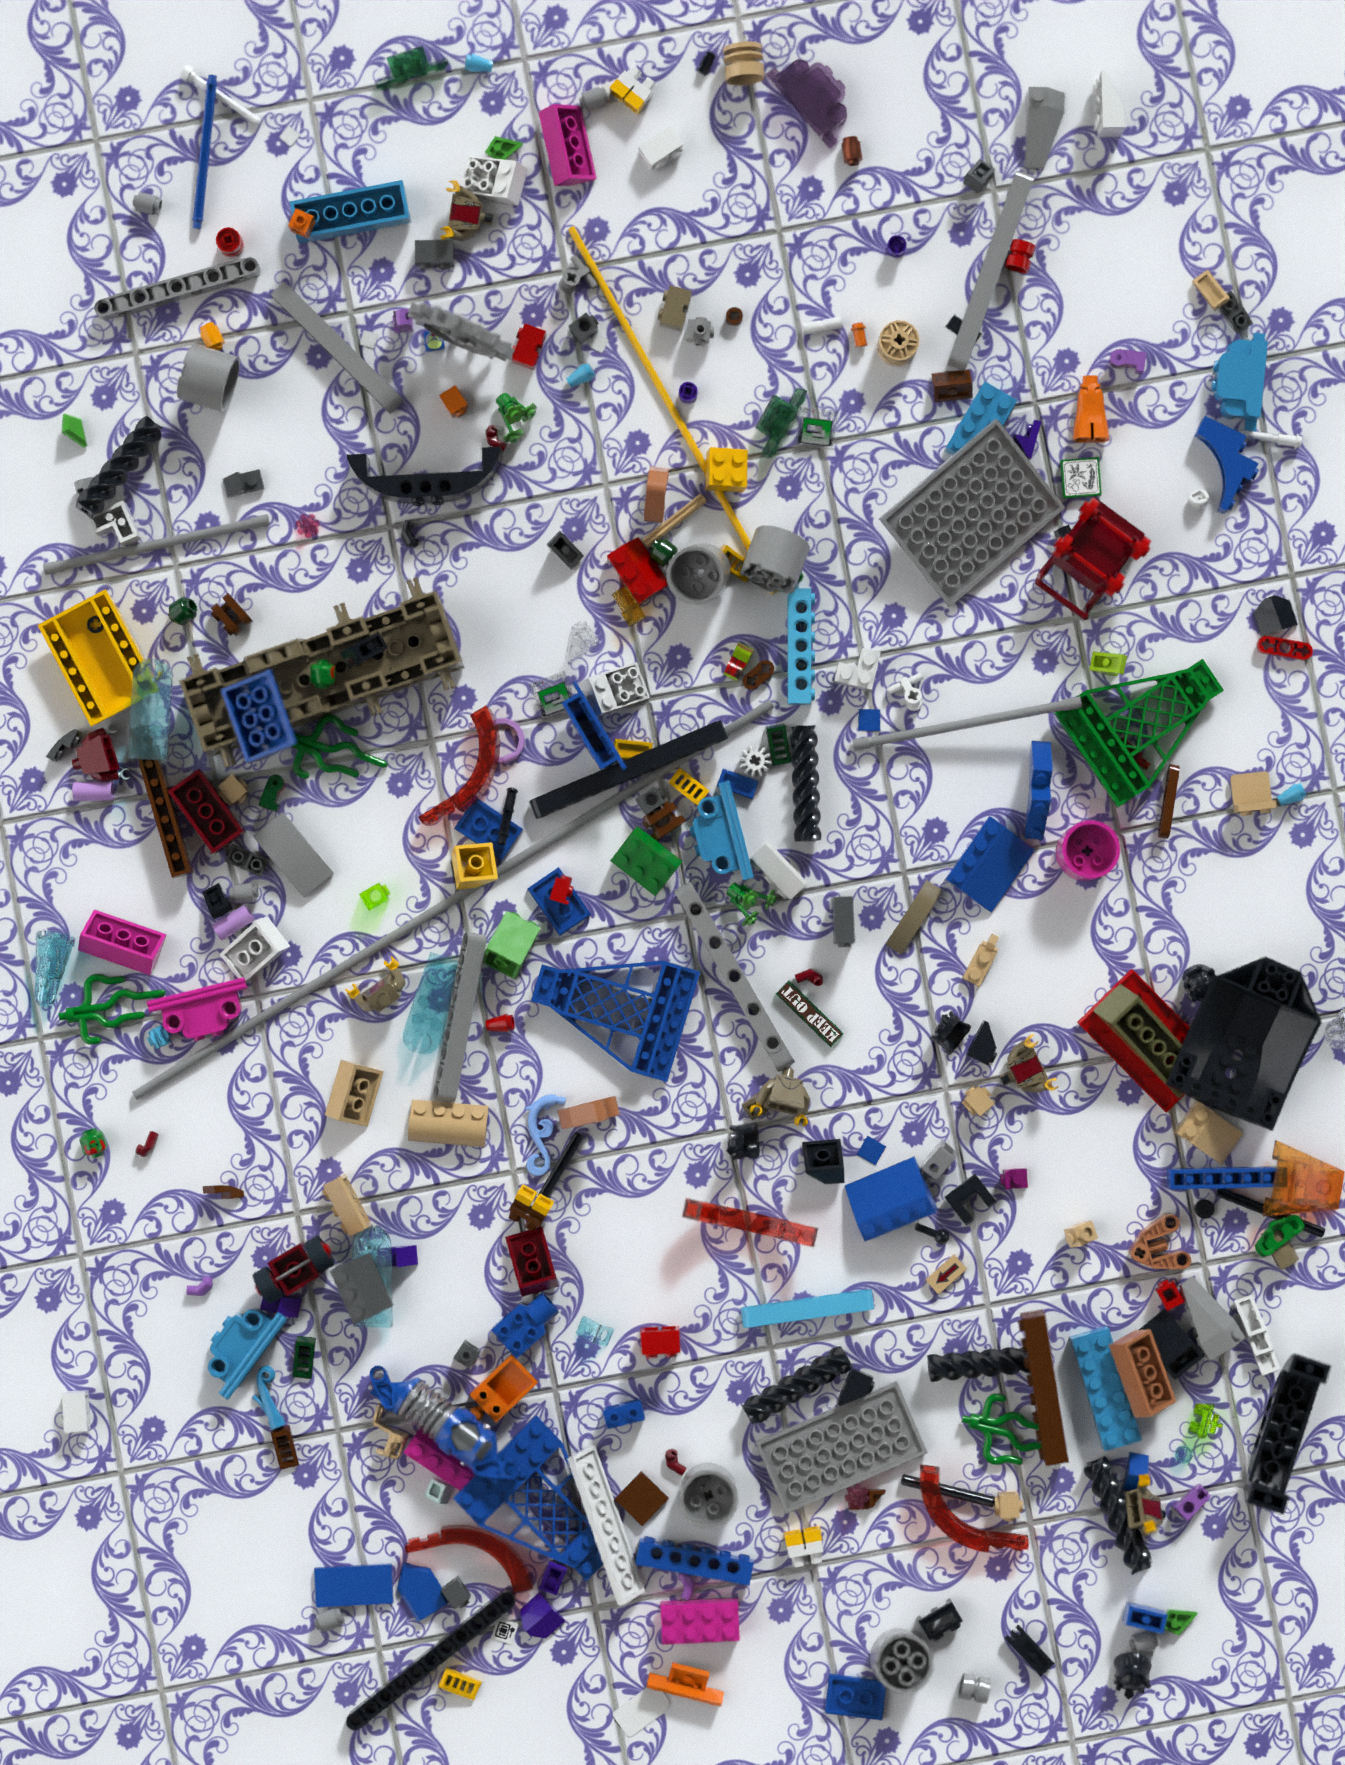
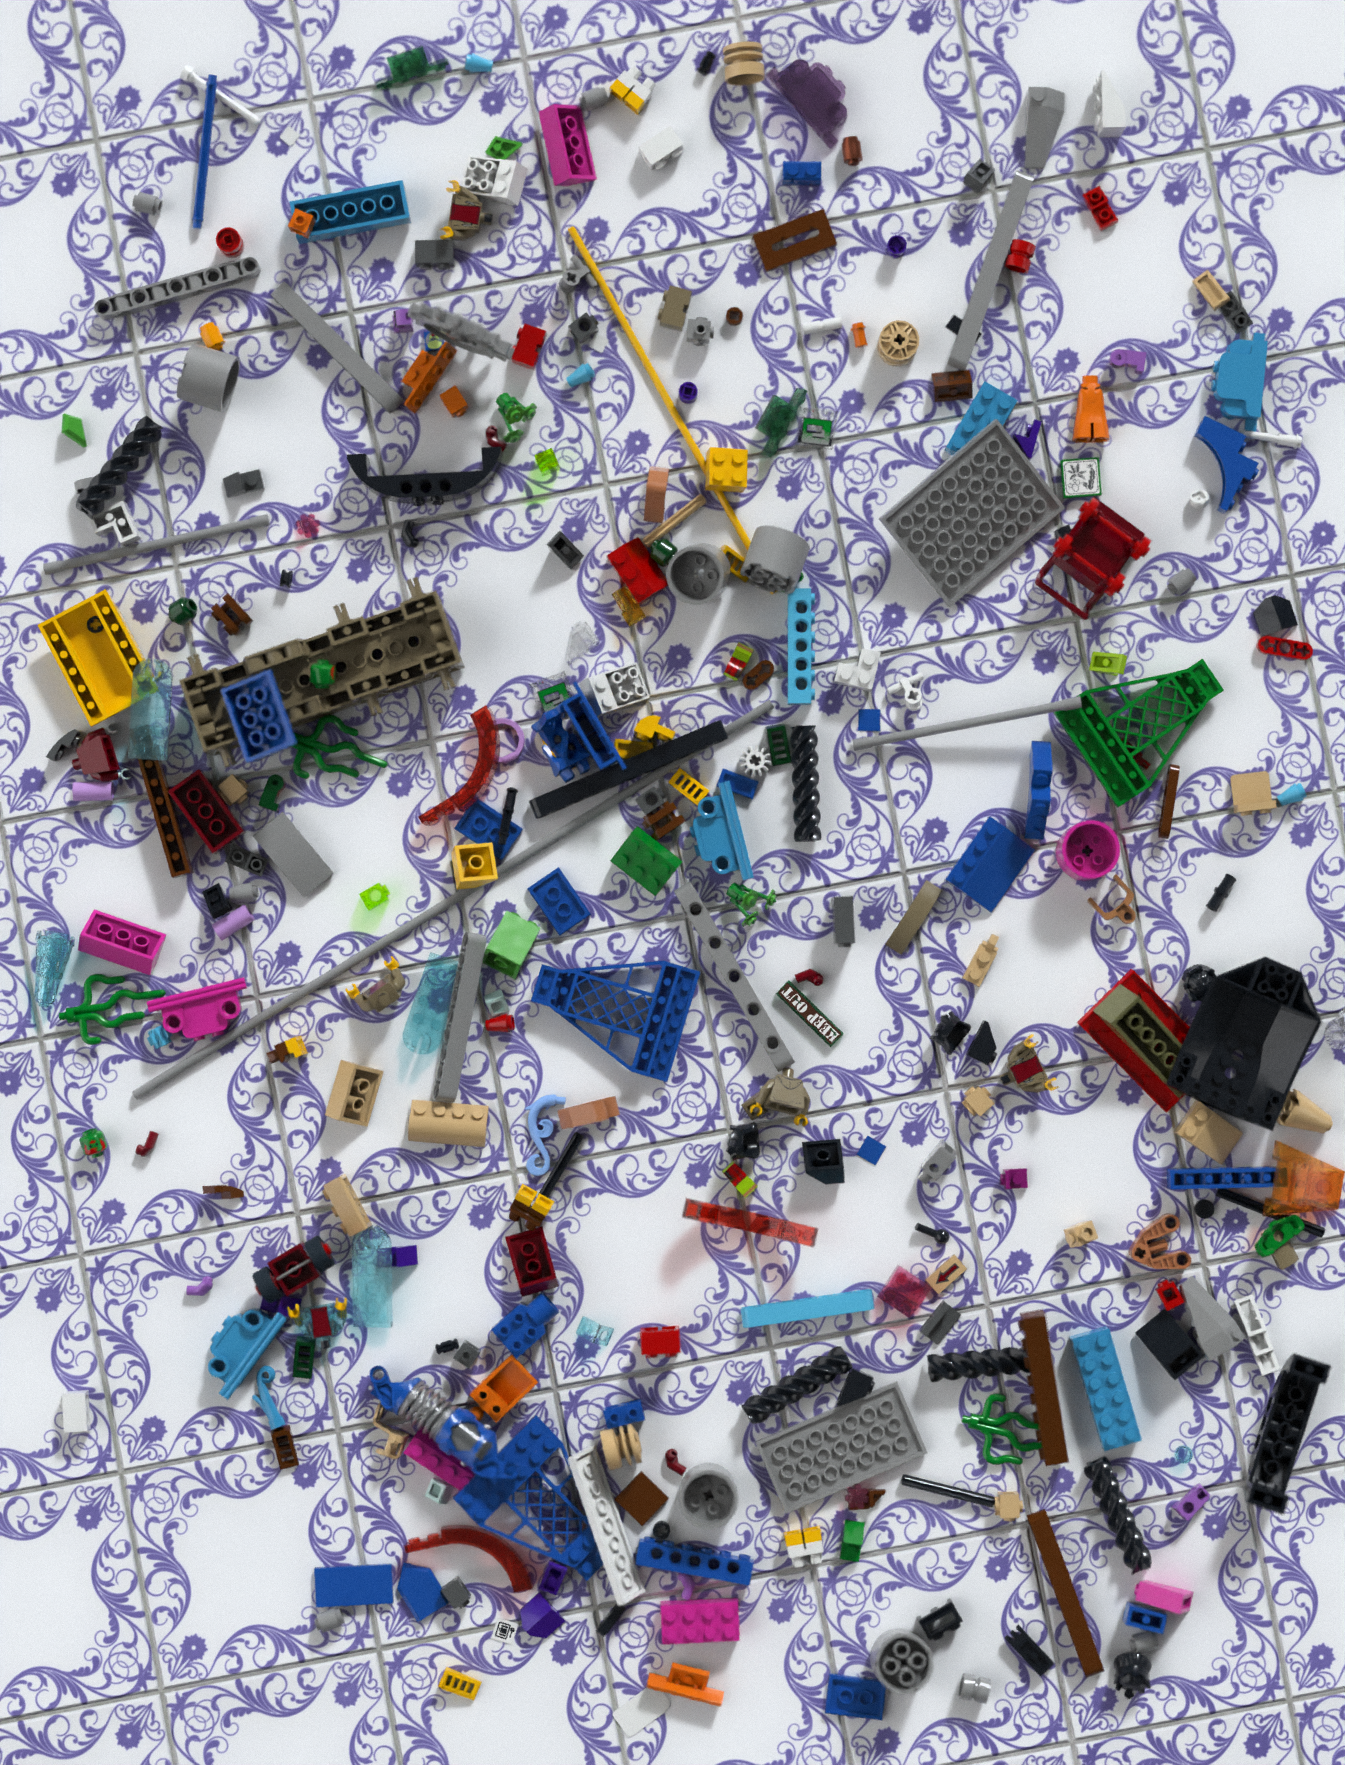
white slope [219,916,290,982] -> none
dark grey slope [330,1253,394,1324] -> none
black slope [340,631,388,669] -> none
black beam [346,1588,517,1730] -> none
white sticker [360,330,378,348] -> none
red brick [550,875,574,905] -> none
white slope [750,841,808,900] -> none
blue slope [845,1156,938,1242] -> none
clear red arch [919,1464,1029,1553] -> none
black connector [945,1174,997,1226] -> none
nougat brick [1109,1329,1176,1418] -> none
blue slope [1122,1452,1149,1491] -> none
torso [1125,1474,1166,1536] -> none
bright green piece [1165,1609,1197,1635] -> none
clear neon green hips [1189,1403,1223,1439] -> none
none -> hips [266,1036,308,1064]
none -> black bush [280,569,293,588]
none -> torso [288,1298,347,1349]
none -> orange bracket [401,341,457,413]
none -> black piece [435,1339,459,1355]
none -> light aqua slope [484,989,510,1018]
none -> blue hips [531,704,590,783]
none -> clear neon green brick [534,448,560,476]
none -> black beam [596,1603,626,1637]
none -> tan wheel [600,1423,642,1471]
none -> yellow brick [634,715,675,742]
none -> black bush [653,1521,670,1540]
none -> leg [722,1161,758,1198]
none -> reddish brown piece [752,208,837,272]
none -> blue brick [782,161,821,186]
none -> green slope [839,1519,864,1562]
none -> clear pink slope [877,1264,932,1318]
none -> dark grey panel [919,1300,961,1345]
none -> reddish brown beam [1026,1509,1104,1678]
none -> red slope [1083,186,1118,231]
none -> medium nougat piece [1087,874,1136,924]
none -> dark pink slope [1134,1580,1194,1614]
none -> light grey brick [1167,568,1197,595]
none -> black pin [1206,873,1236,912]
none -> tan cone [1277,1089,1333,1133]

